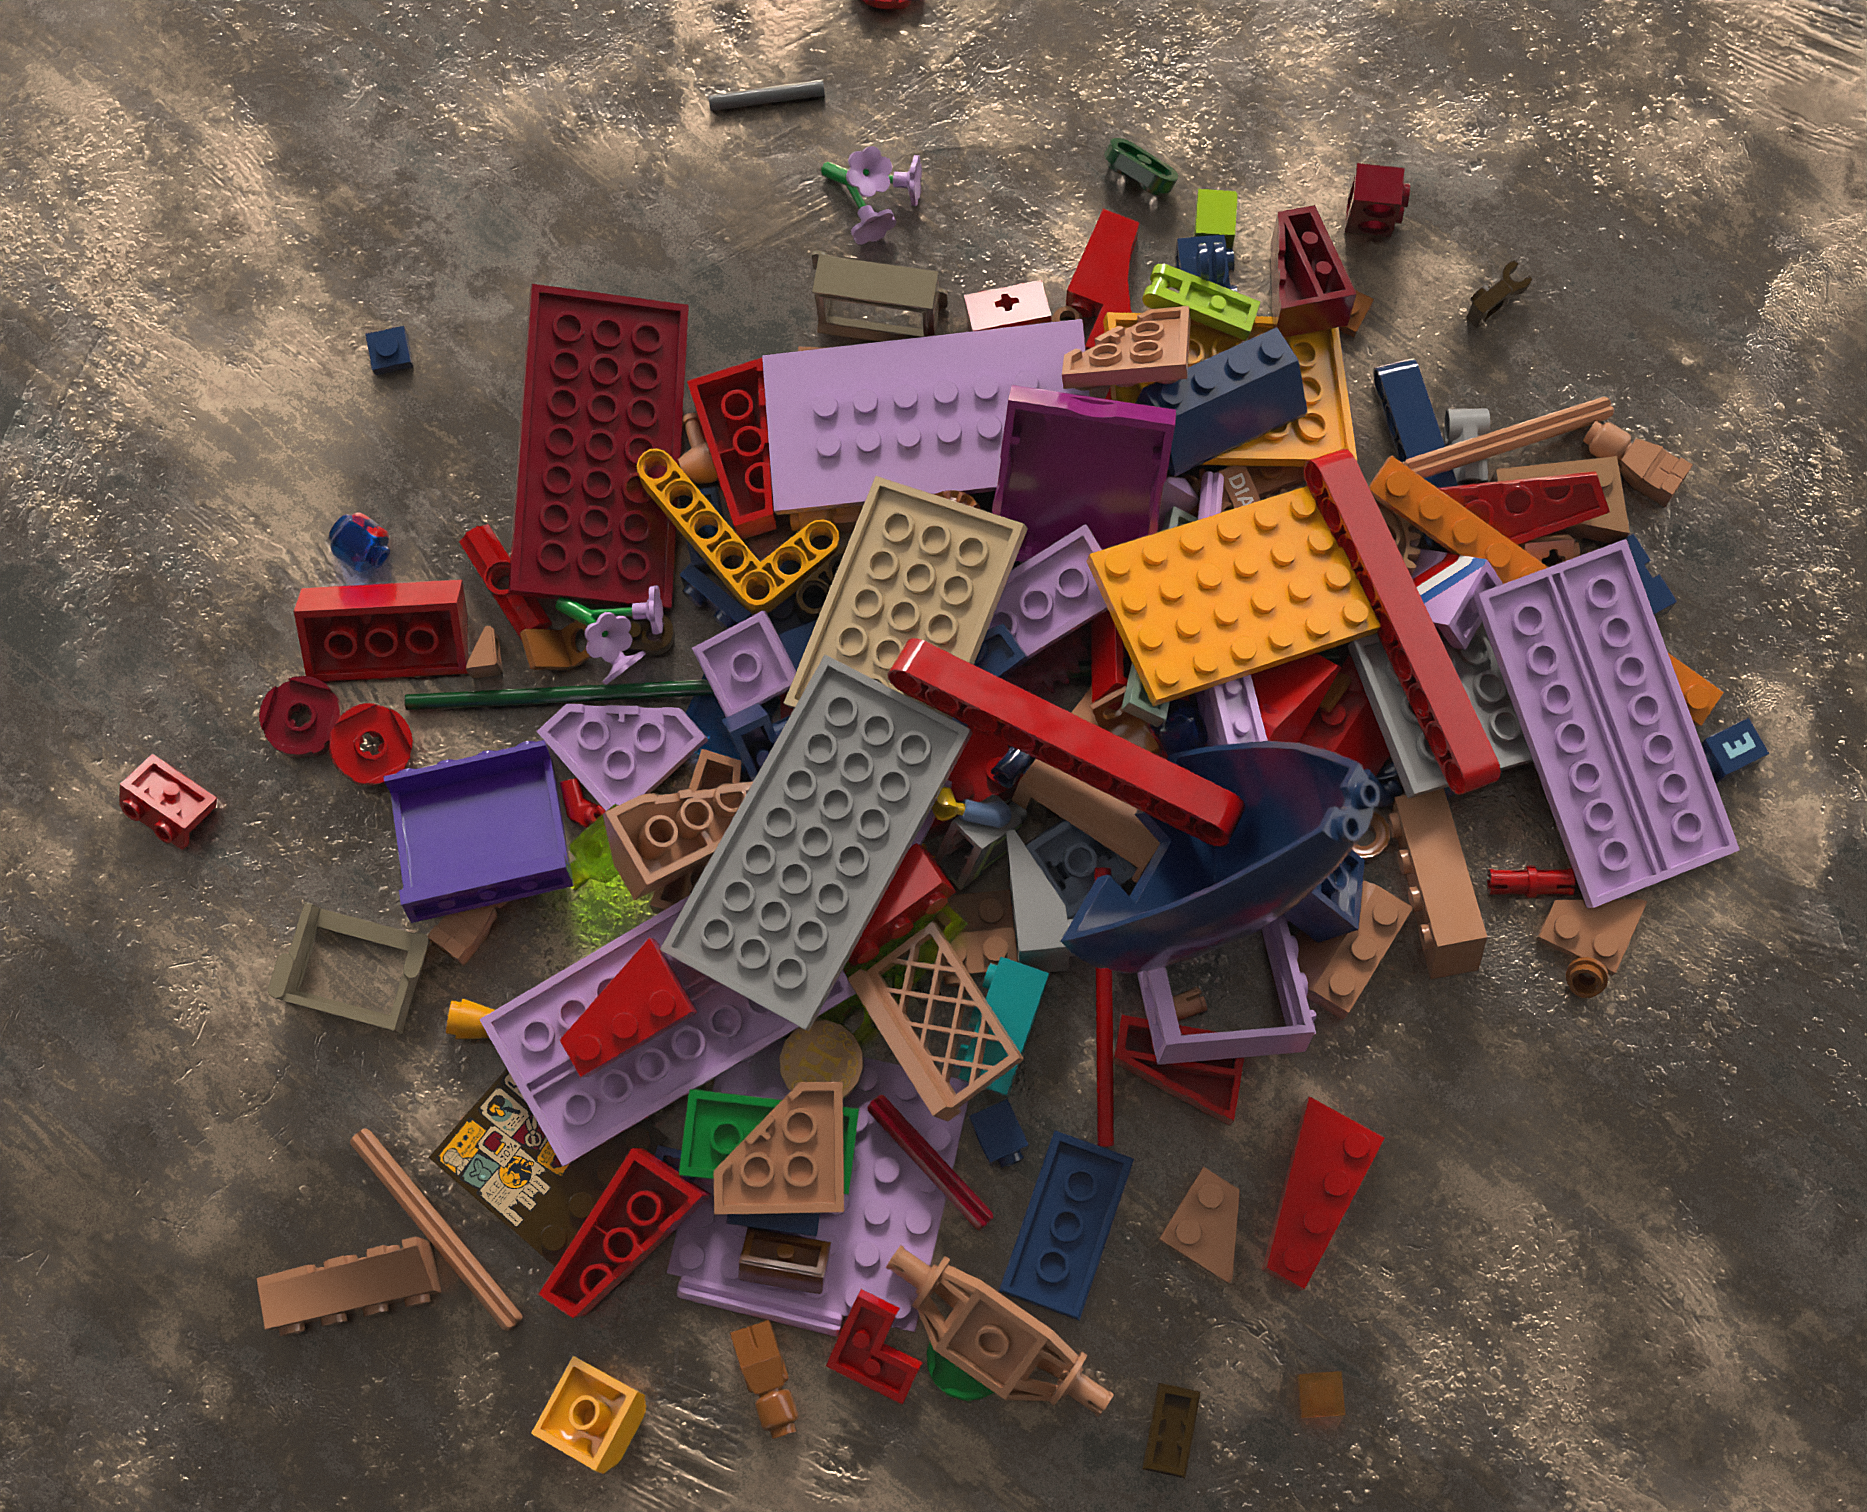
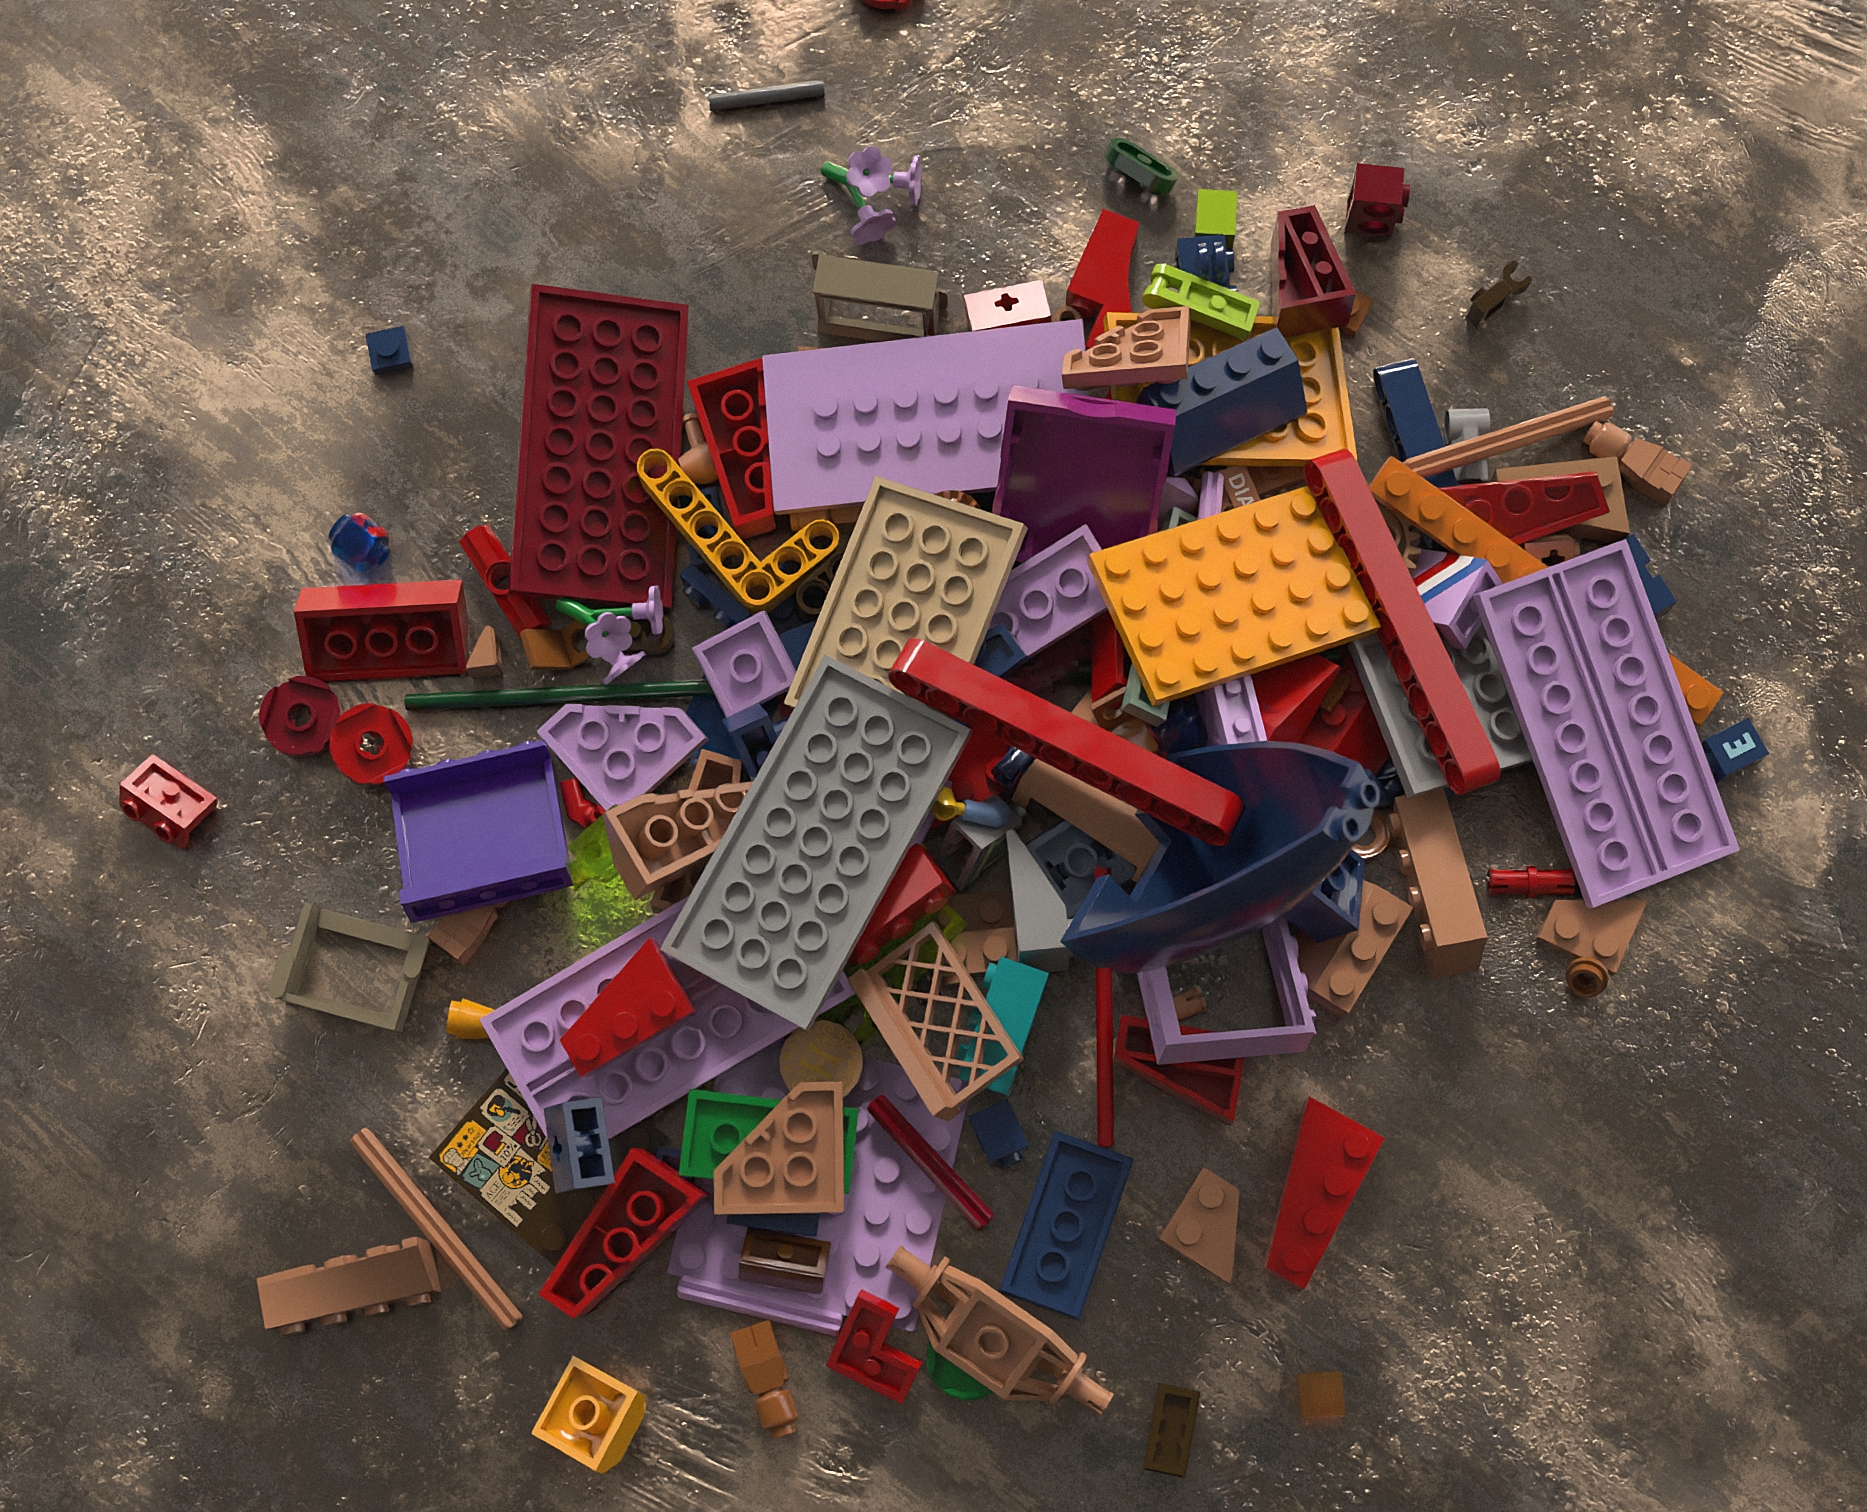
none -> dark blue brick [543,1097,615,1193]

